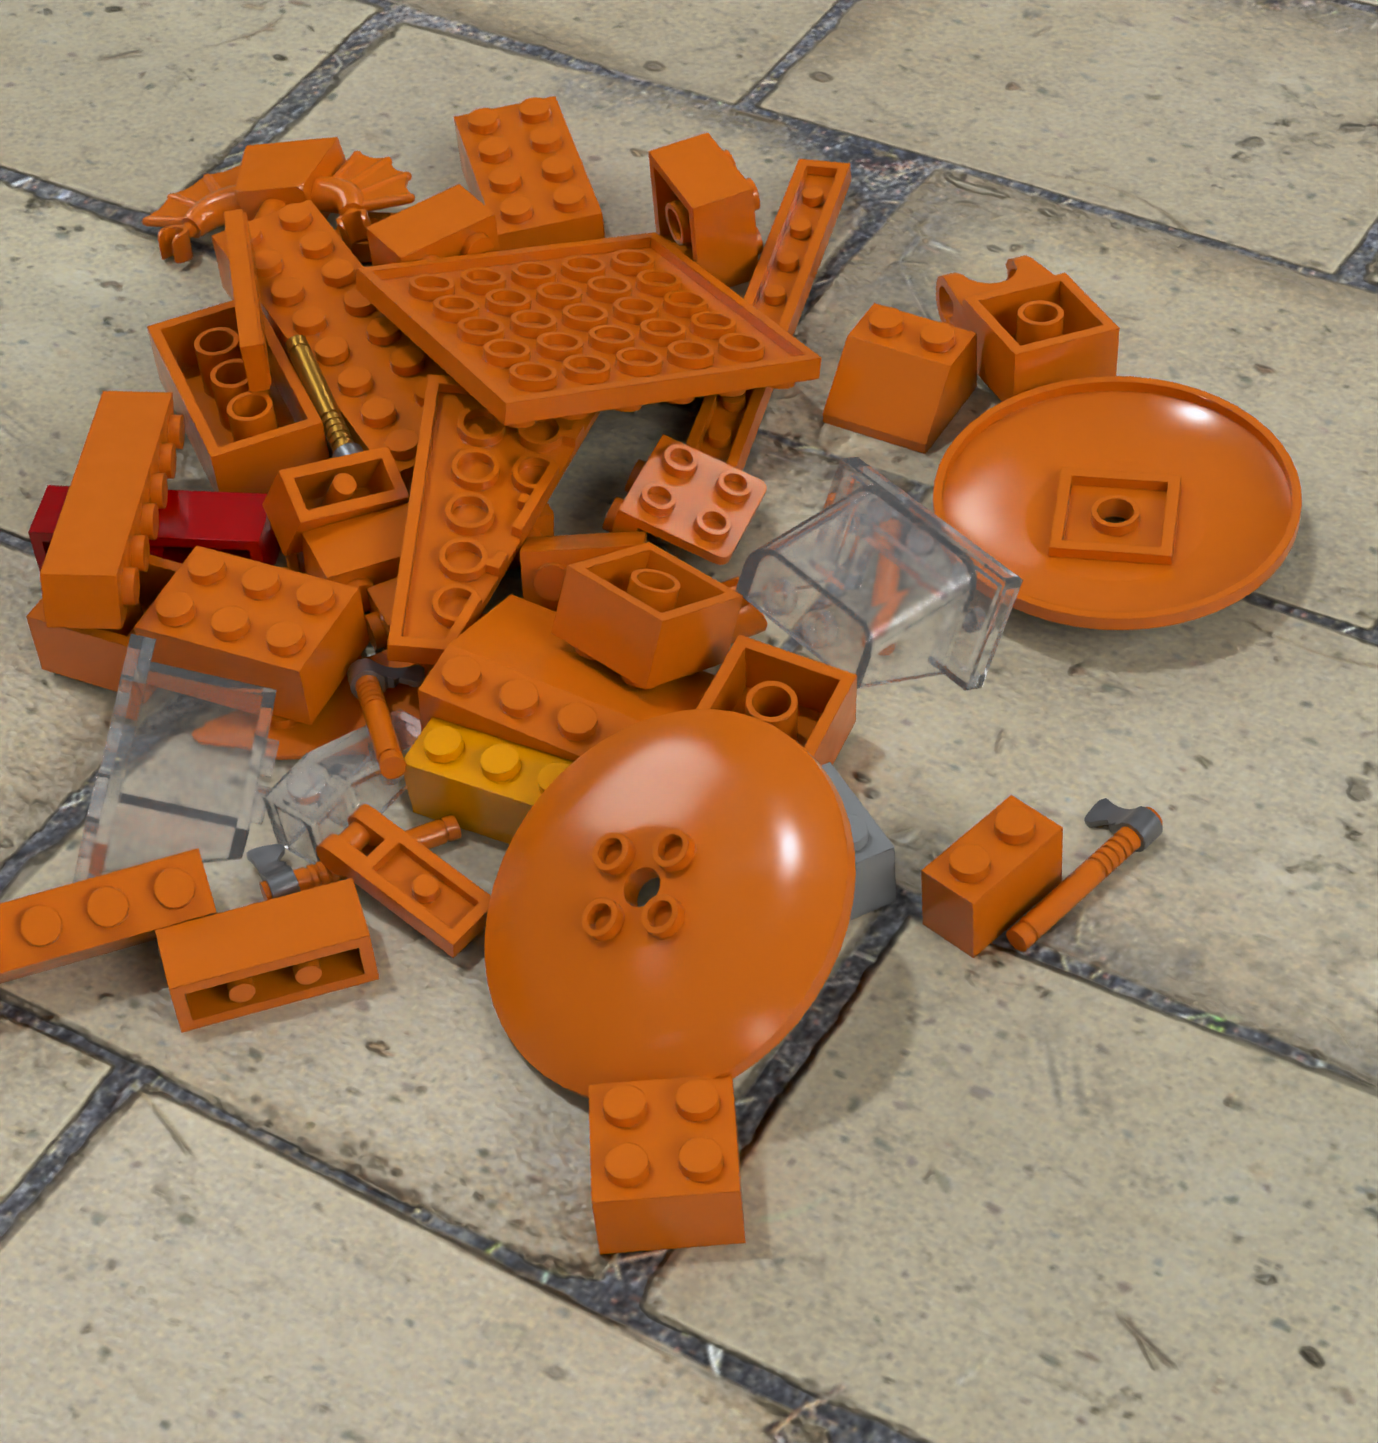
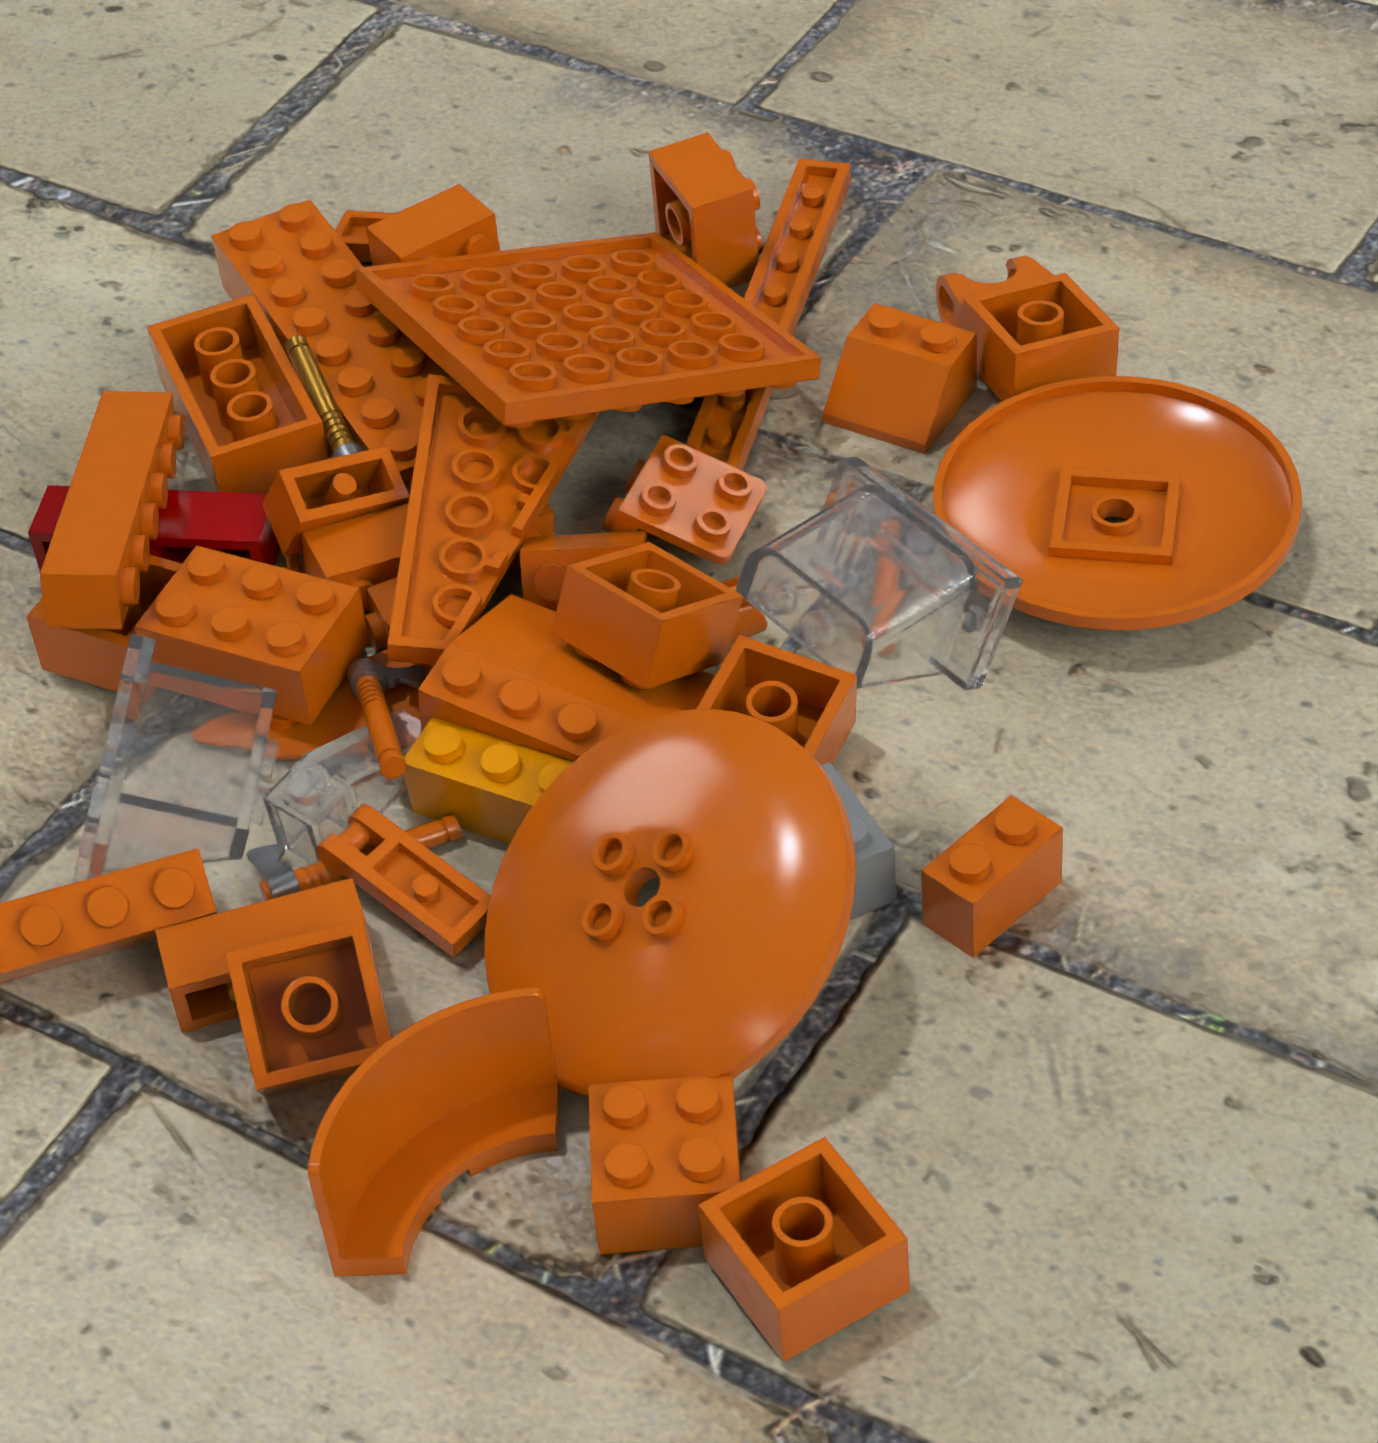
orange torso [142,137,415,264] -> none
orange tile [223,209,272,393] -> none
orange brick [454,96,605,251] -> none
orange piece [1006,798,1163,952] -> none
none -> orange brick [225,919,393,1095]
none -> orange panel [308,988,561,1277]
none -> orange brick [698,1137,910,1362]

